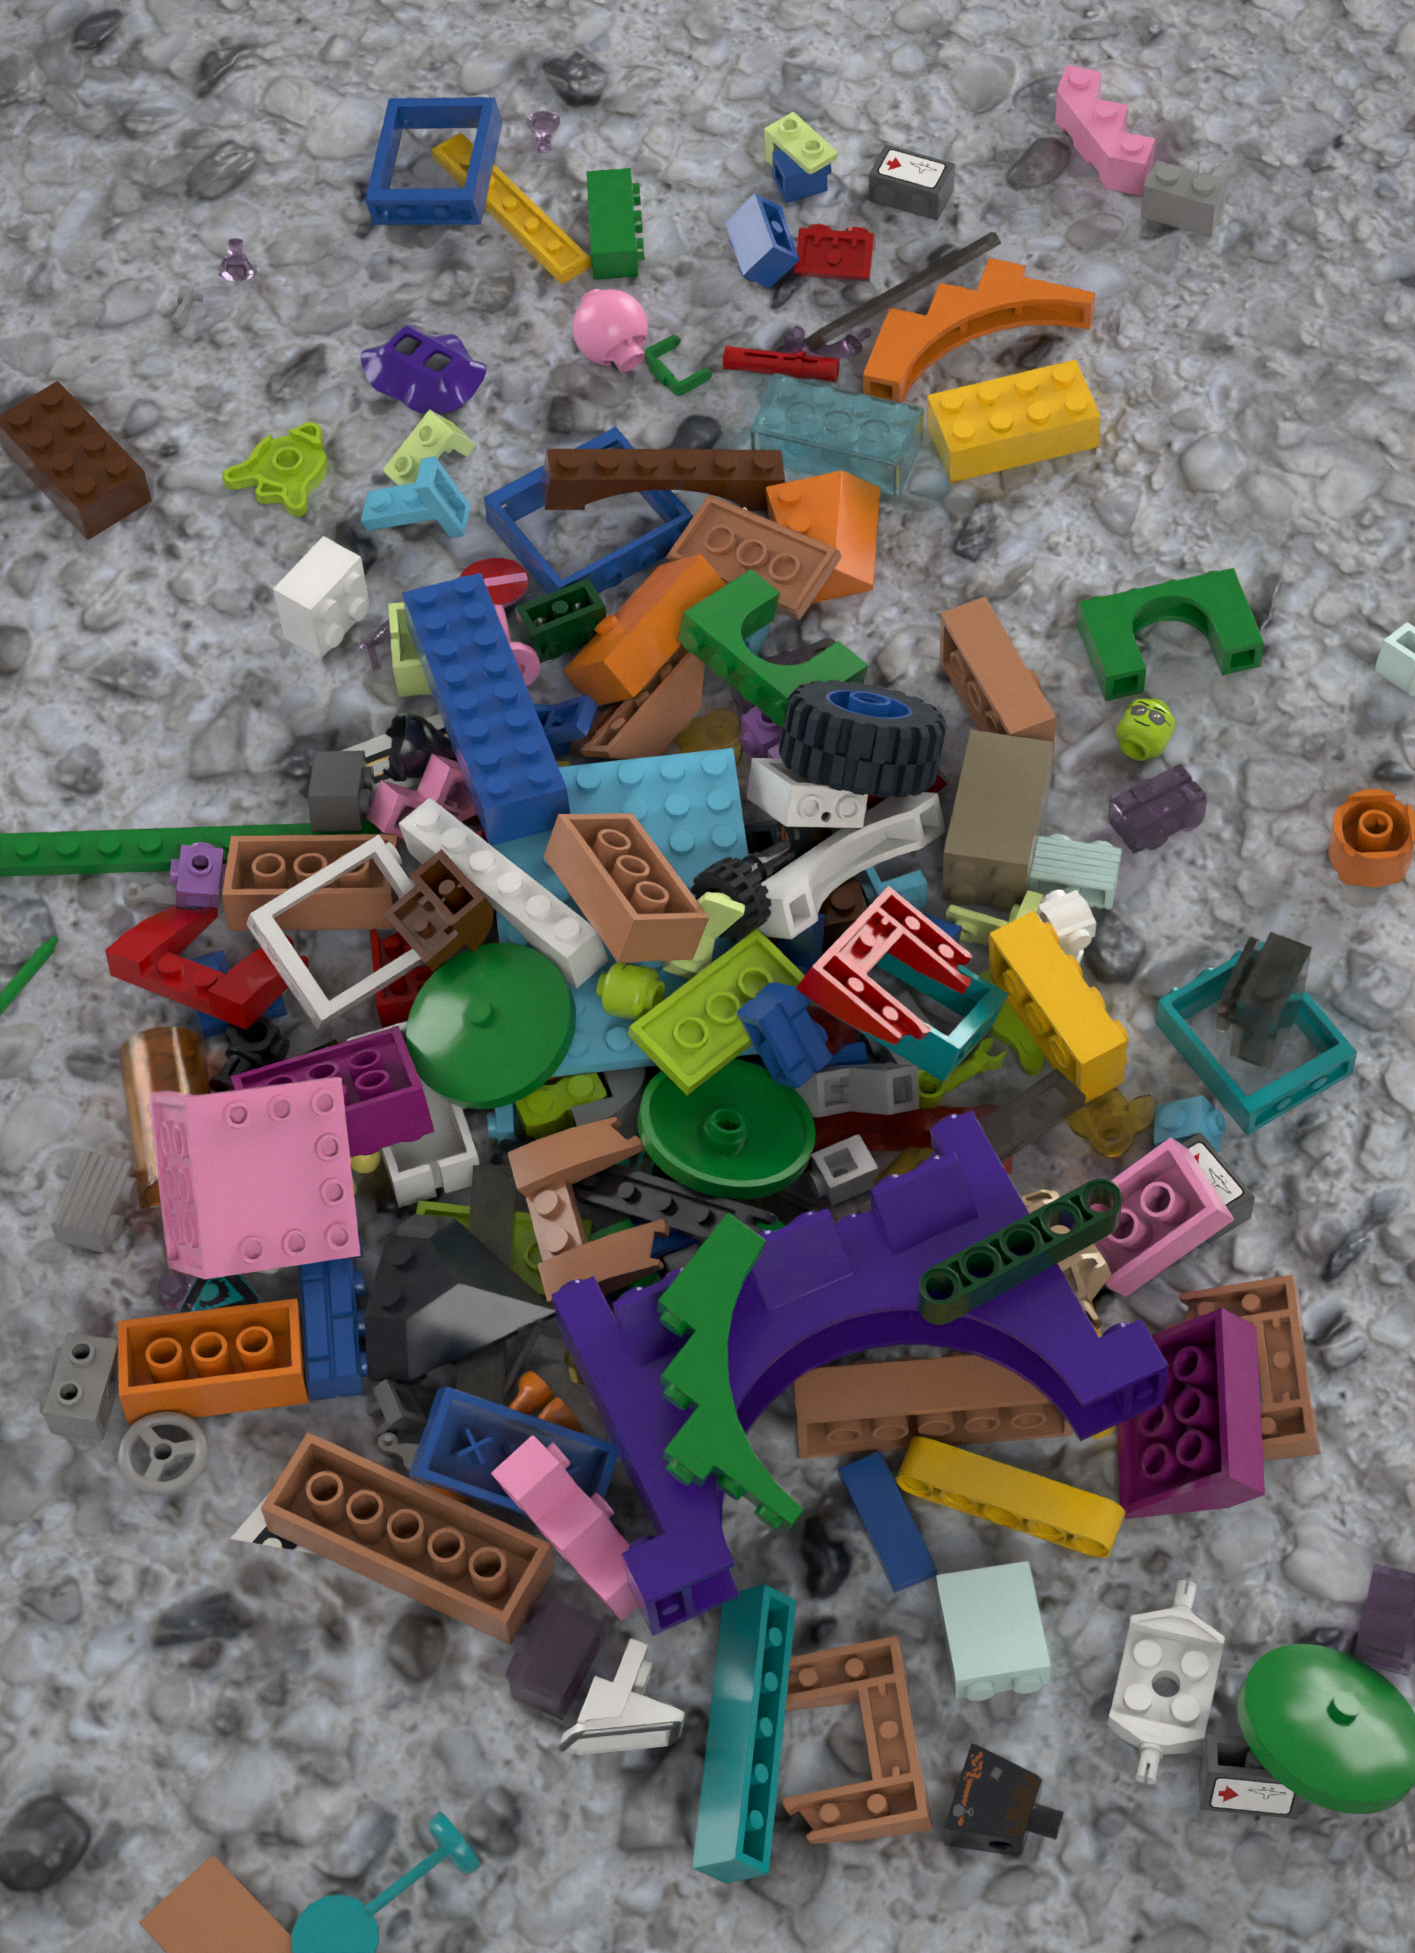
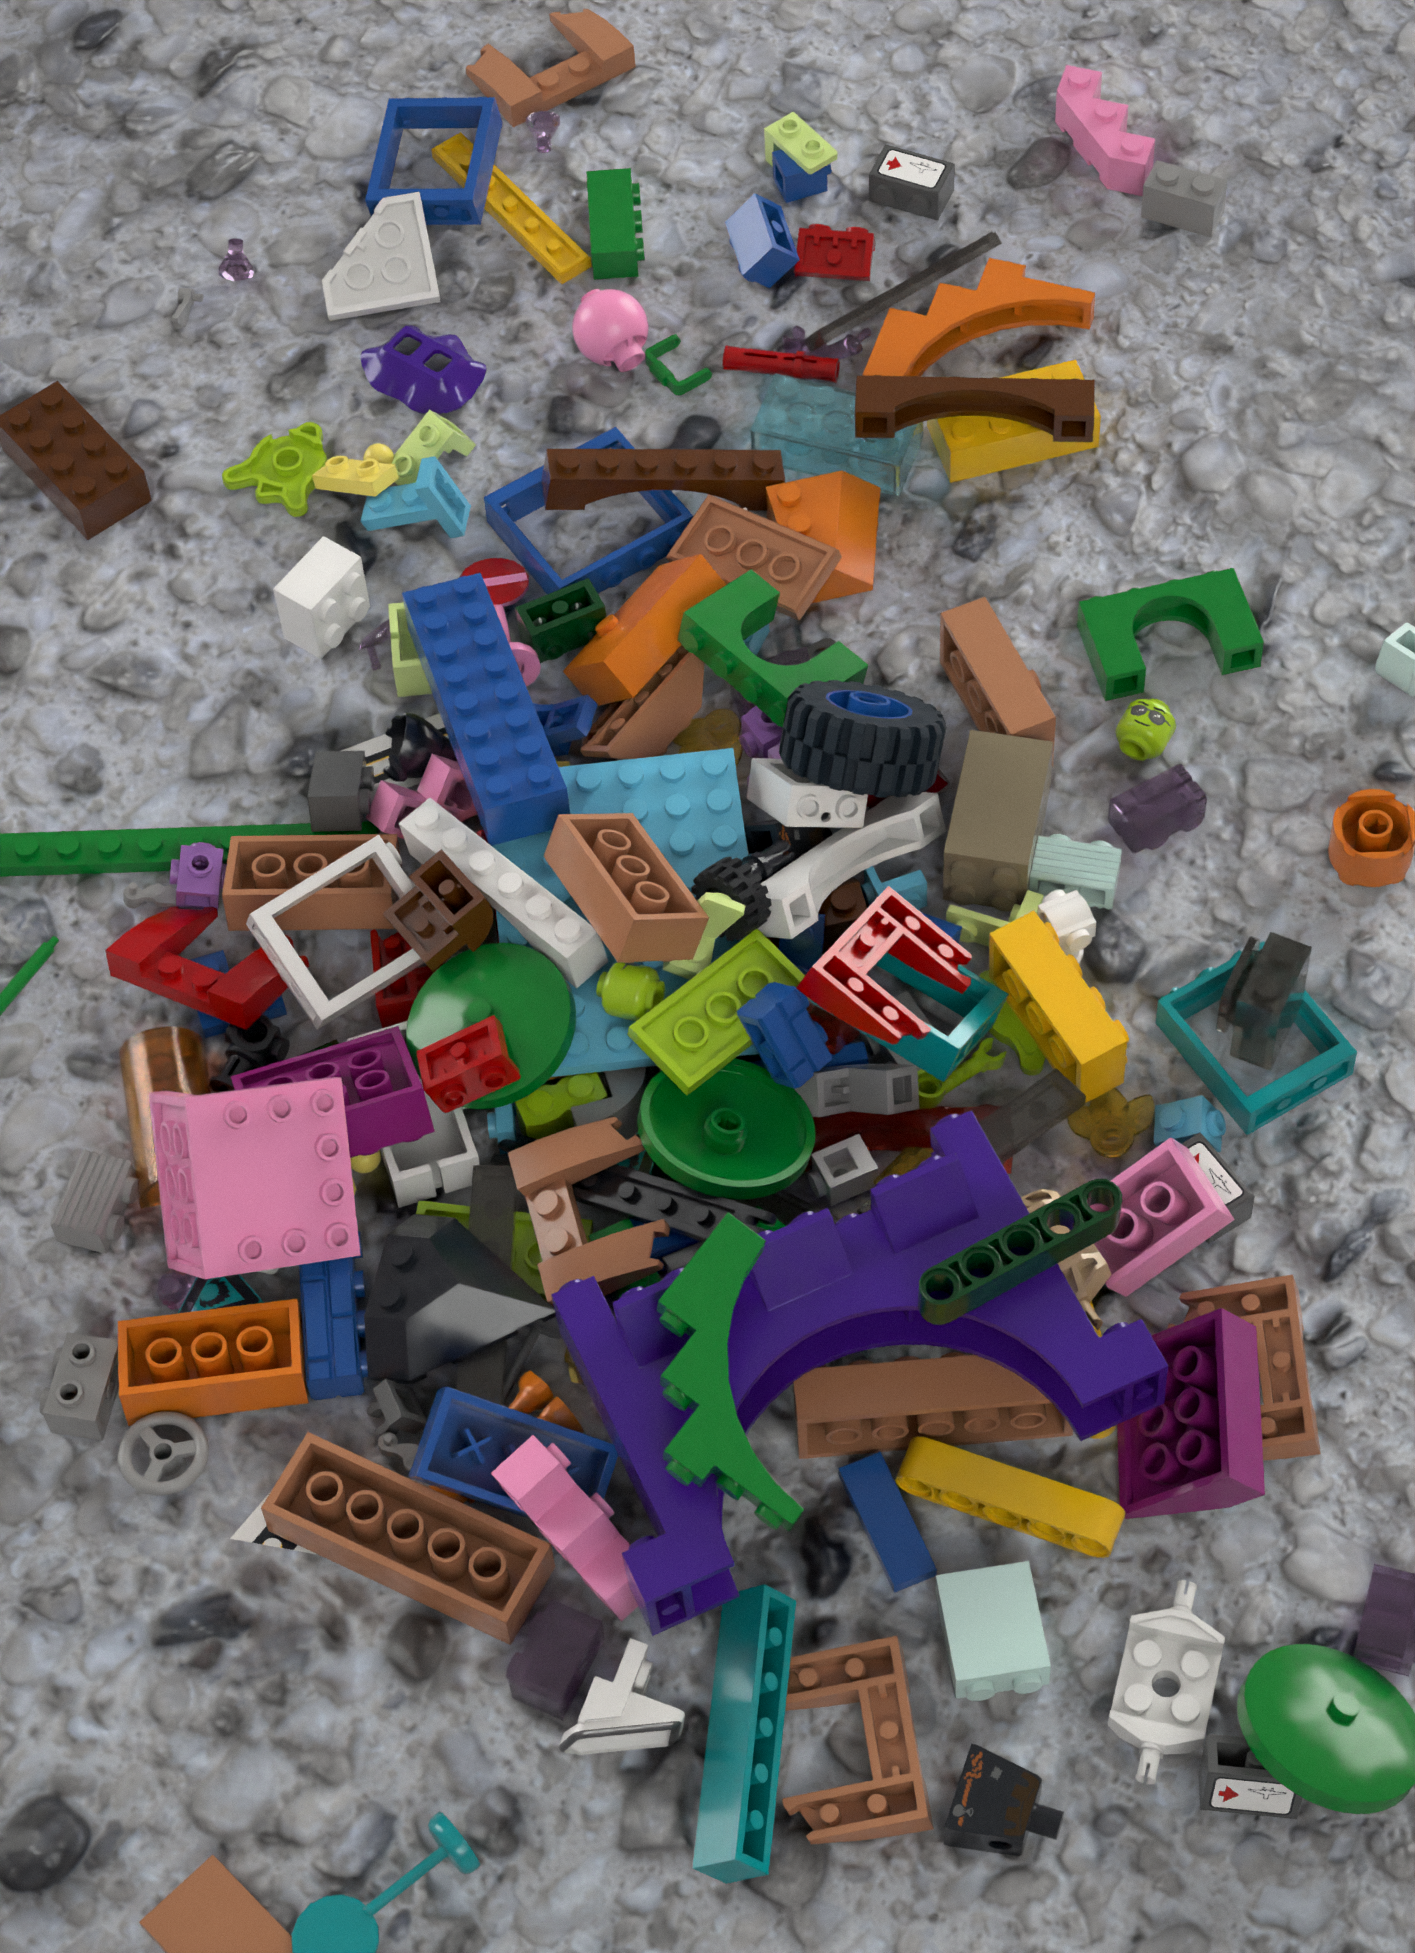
none -> light yellow plate [312,443,399,497]
none -> white plate [322,192,440,321]
none -> red bracket [416,1015,521,1113]
none -> nougat wedge [466,9,636,127]
none -> reddish brown arch [855,375,1095,442]

